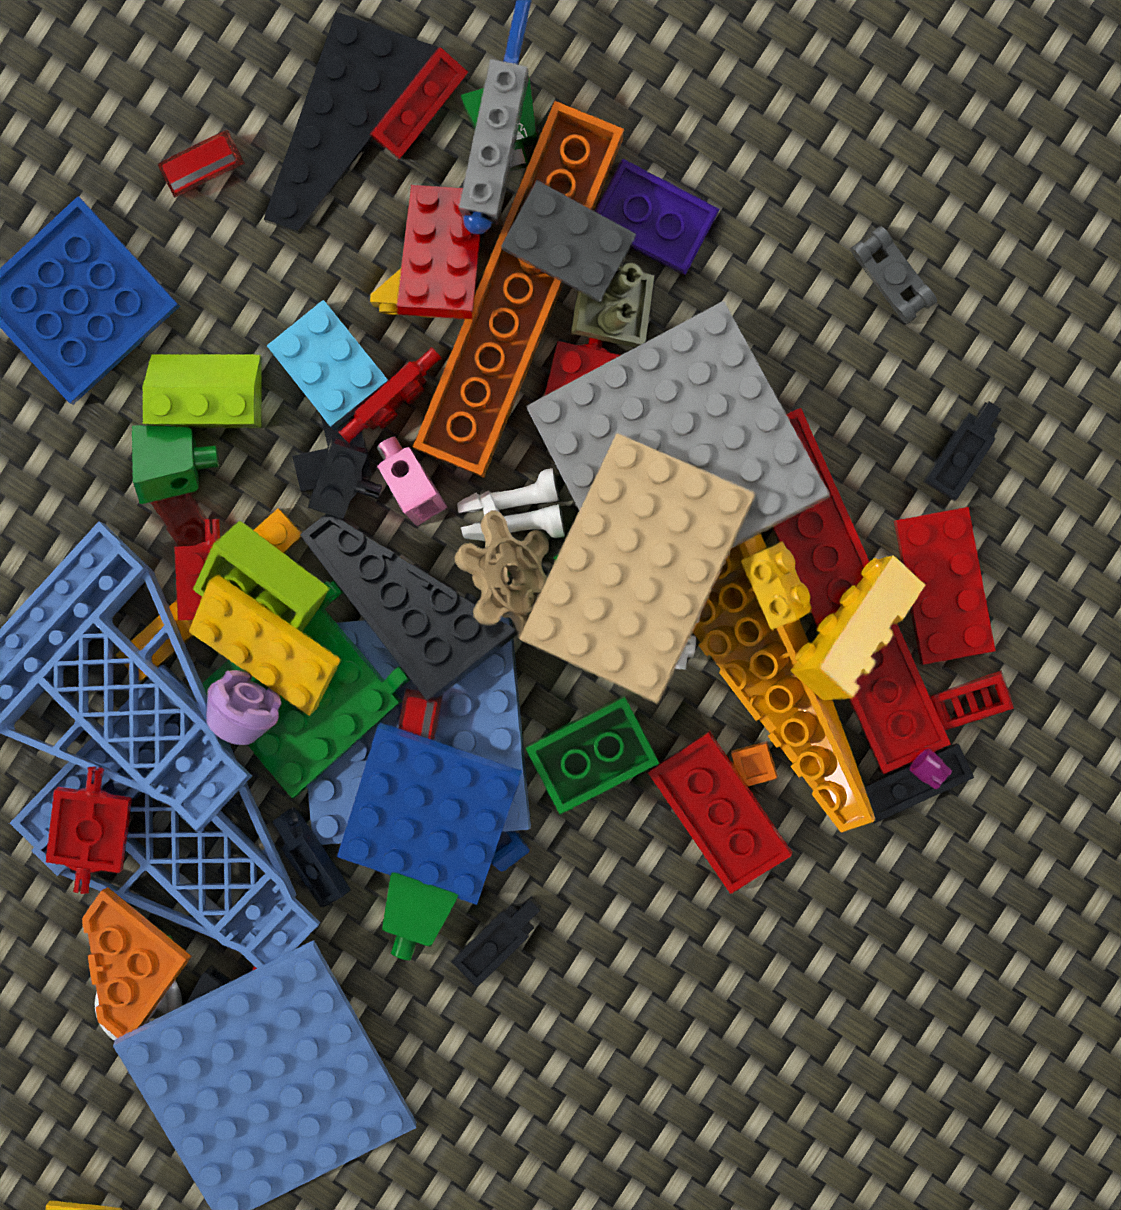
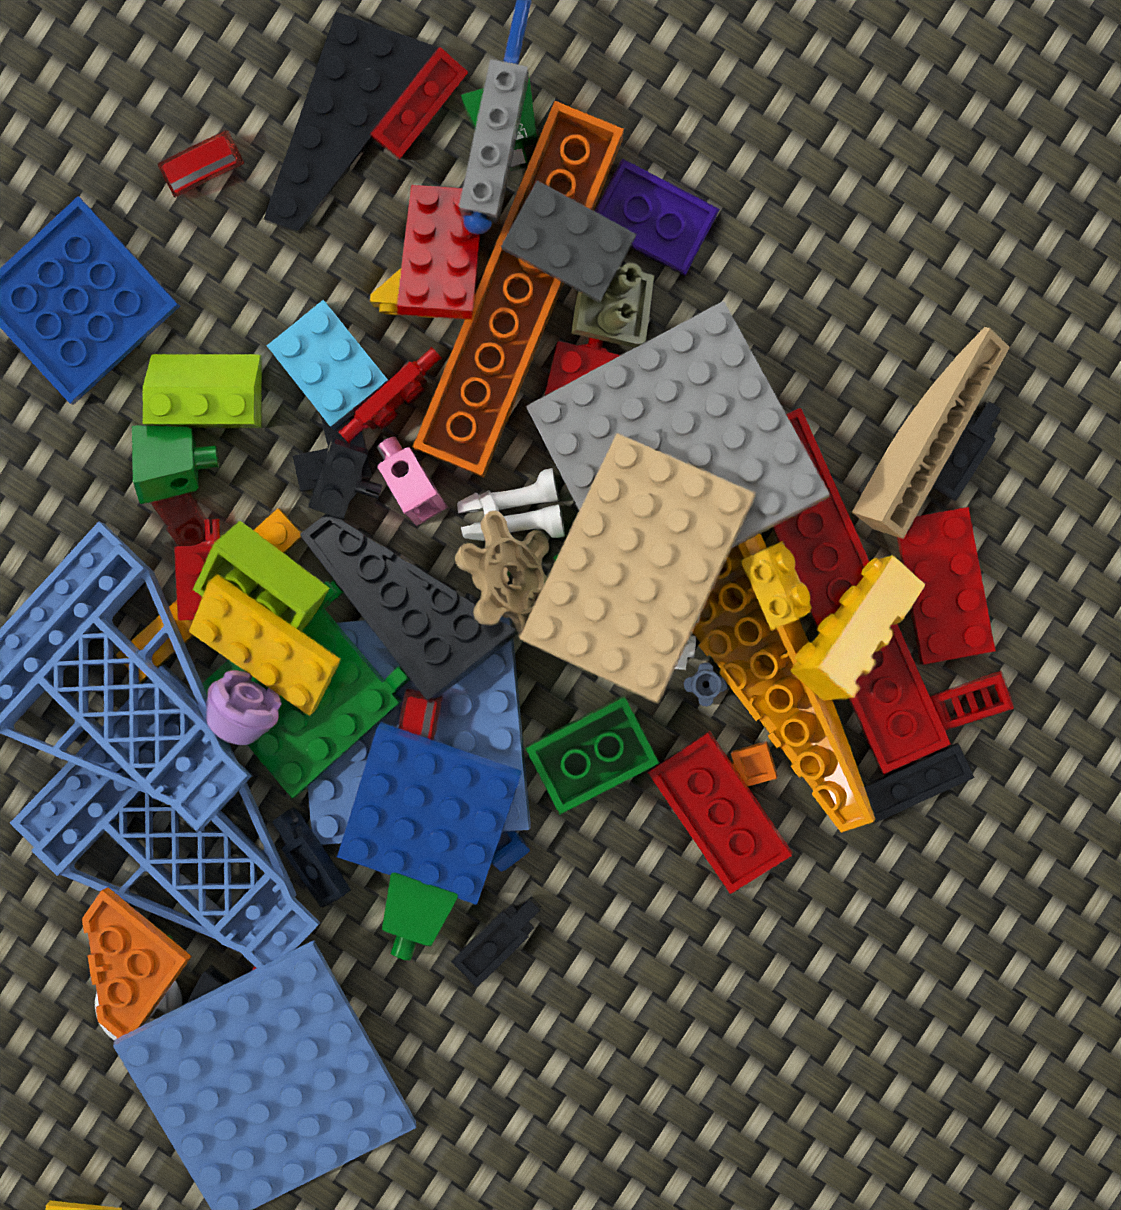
red plate [46,767,132,894] -> none
dark grey plate [850,226,937,324] -> none
magenta hose [909,748,952,790] -> none
none -> sand blue plate [684,662,728,706]
none -> tan slope [852,327,1010,539]

